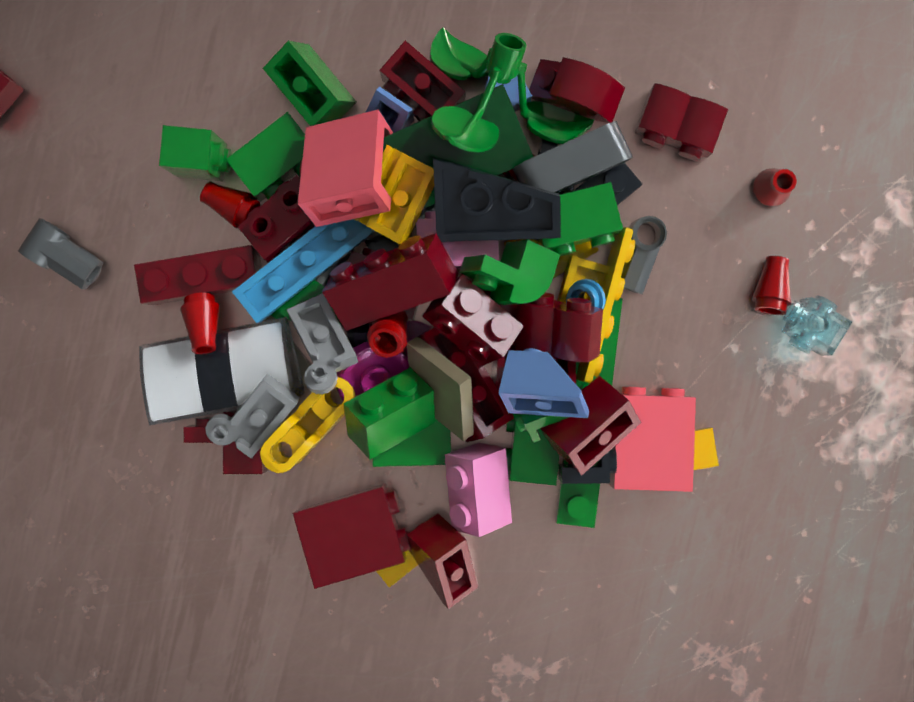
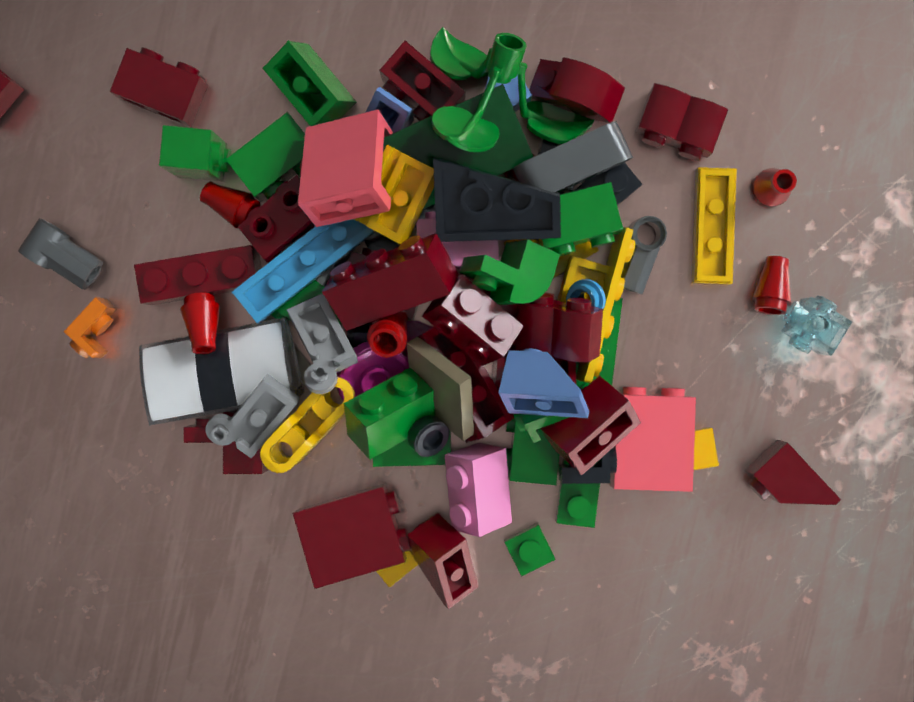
none -> orange bracket [64,297,117,358]
none -> dark red brick [110,47,208,128]
none -> black tile [408,415,449,457]
none -> green plate [504,523,556,577]
none -> yellow tile [692,167,737,285]
none -> dark red slope [744,440,841,505]

